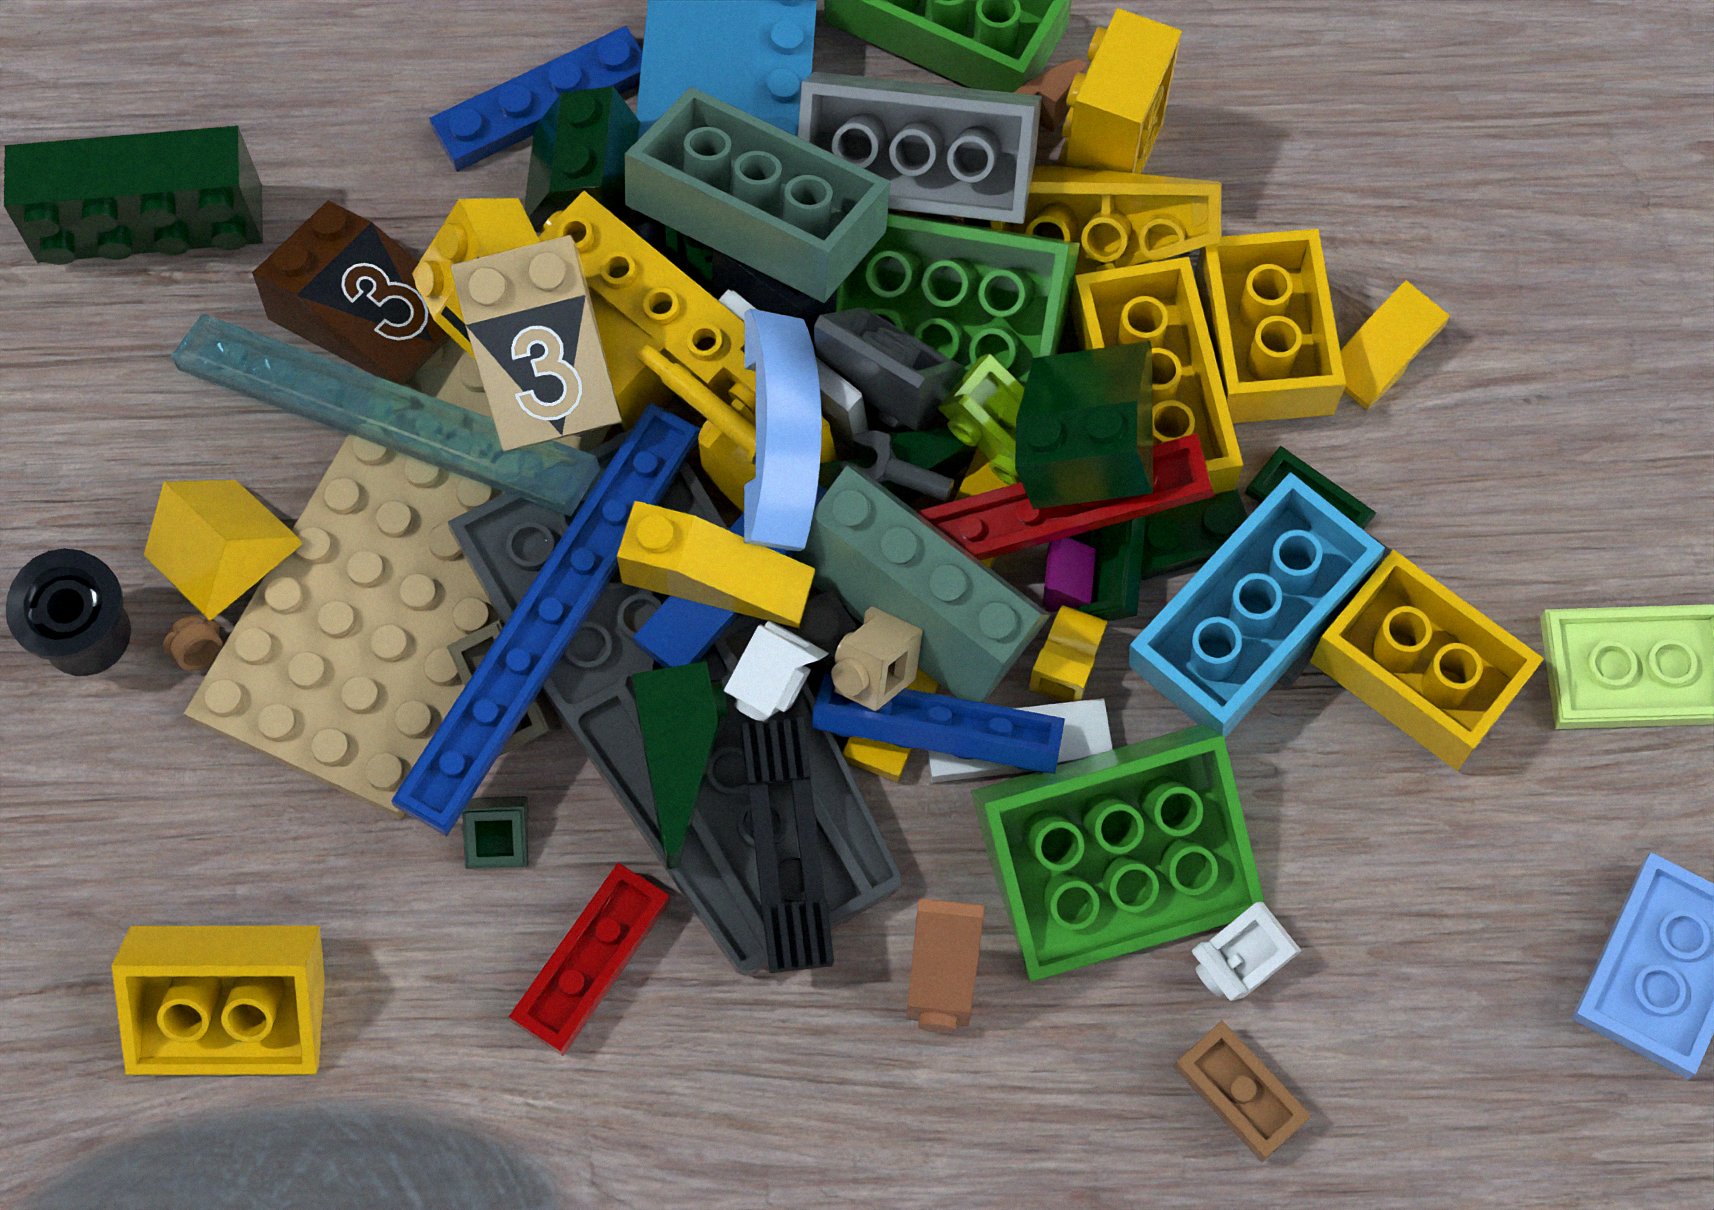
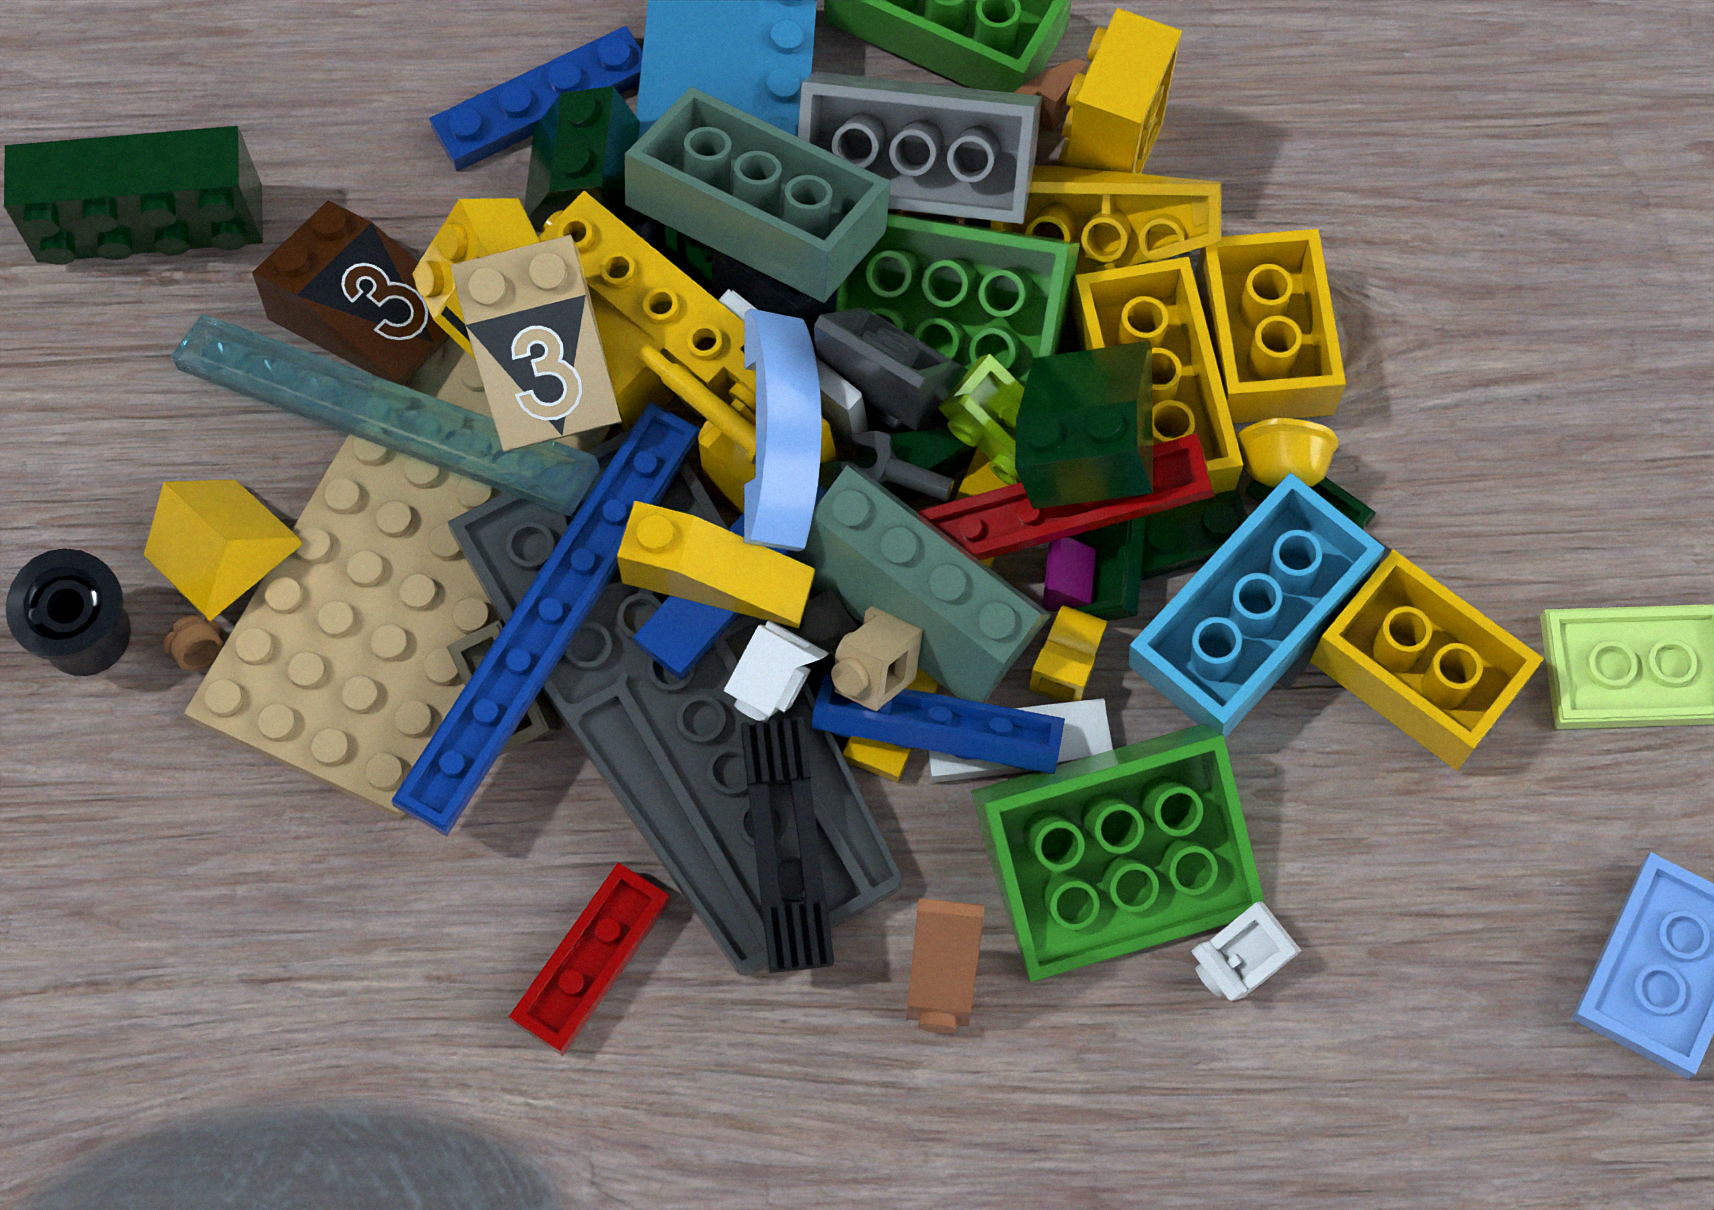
yellow slope [111,925,325,1075] -> none
dark green slope [462,796,528,869] -> none
dark green slope [632,661,728,870] -> none
medium nougat plate [1173,1020,1312,1163] -> none
yellow slope [1340,280,1450,410] -> none
none -> yellow helmet [1236,418,1339,488]

